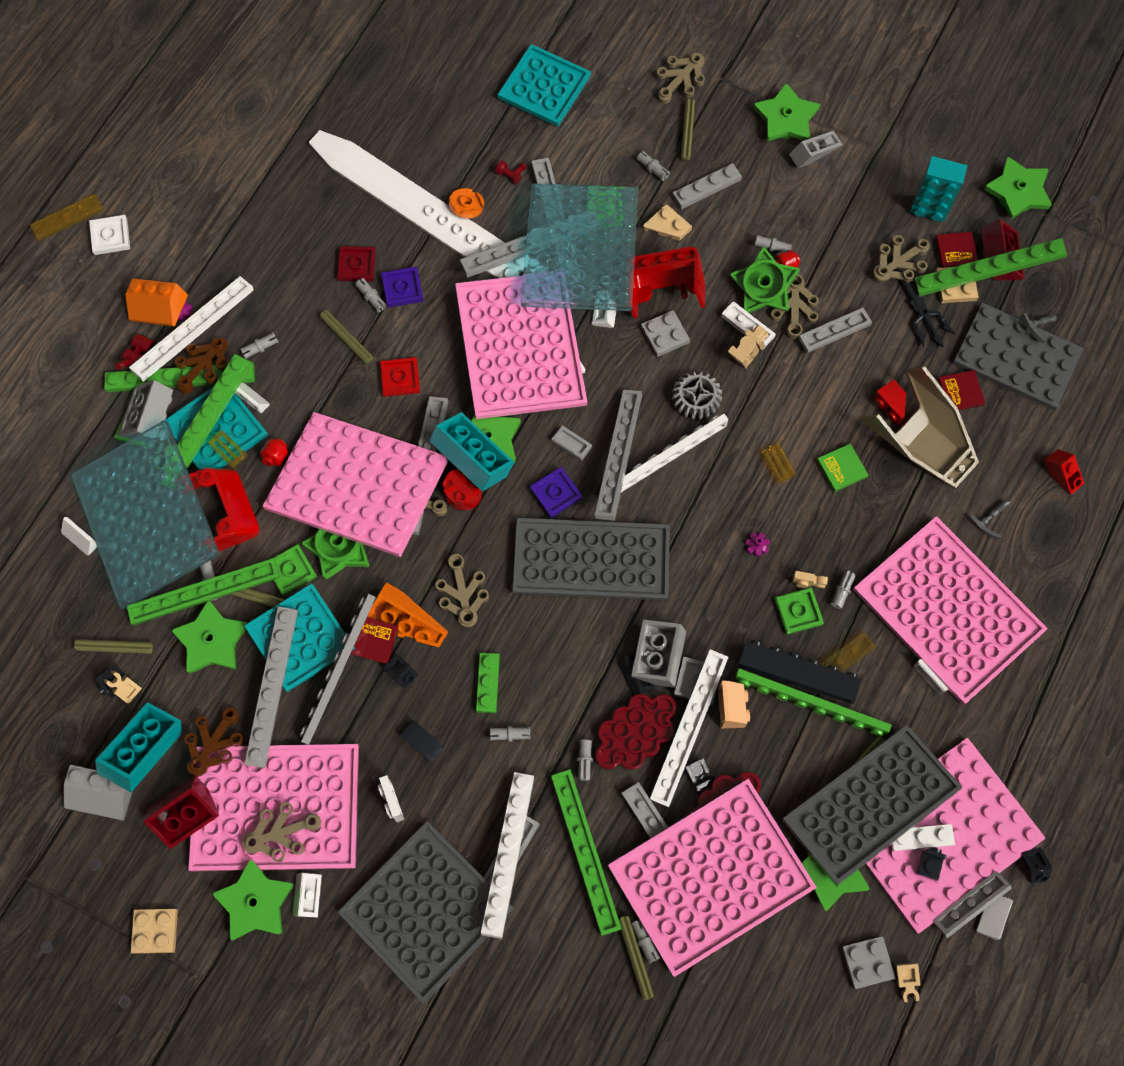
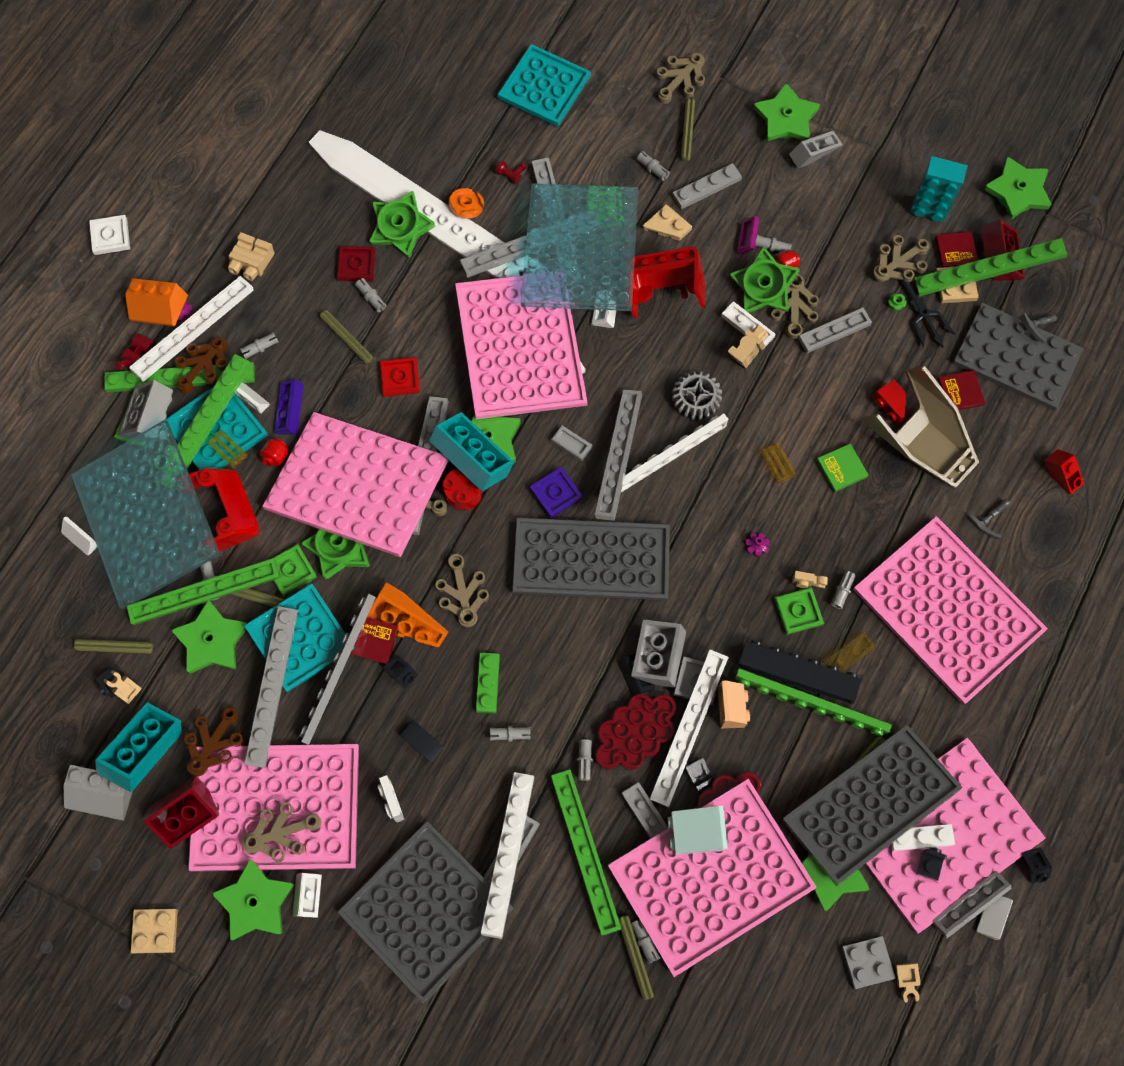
clear yellow tile [30,194,104,241] -> none
dark purple plate [381,267,424,308] -> none
light grey plate [641,310,690,357] -> none
white slope [913,658,949,696] -> none
none -> tan hips [228,232,275,281]
none -> dark purple slope [274,379,304,435]
none -> bright green plate [370,191,436,257]
none -> light aqua slope [668,806,728,855]
none -> magenta tile [737,216,759,254]
none -> bright green plate [888,293,906,311]

